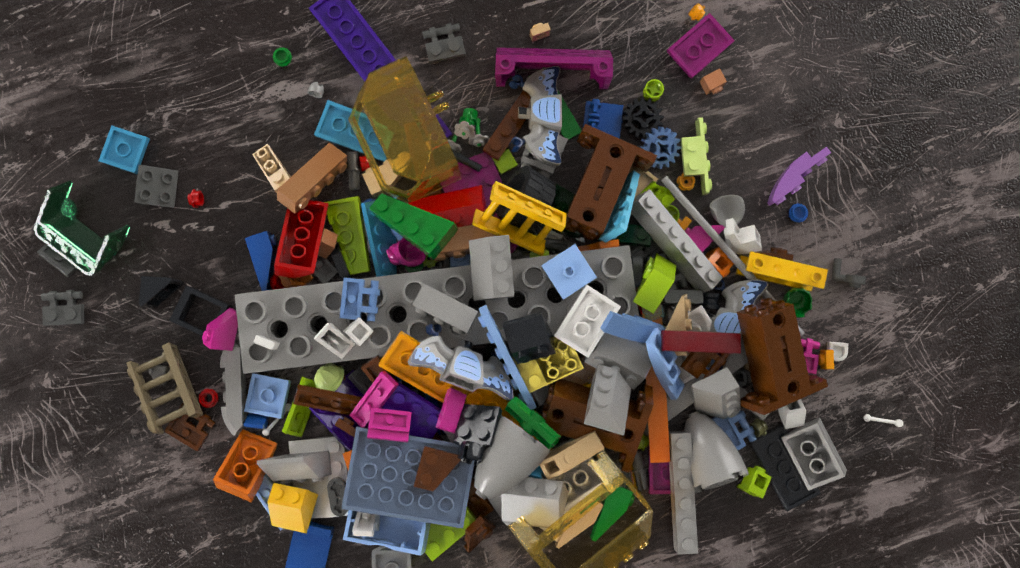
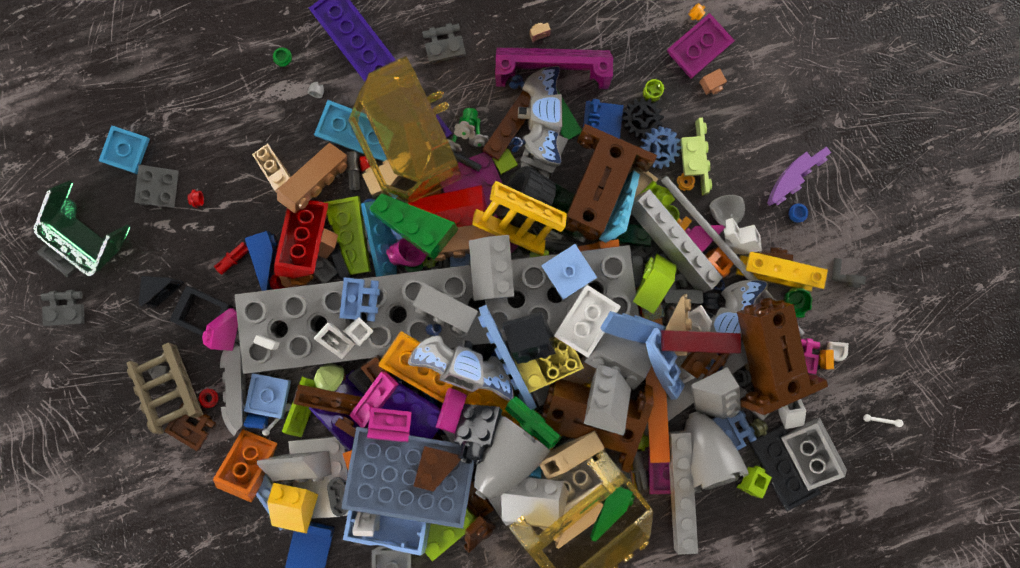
none -> red axle [214,242,249,275]

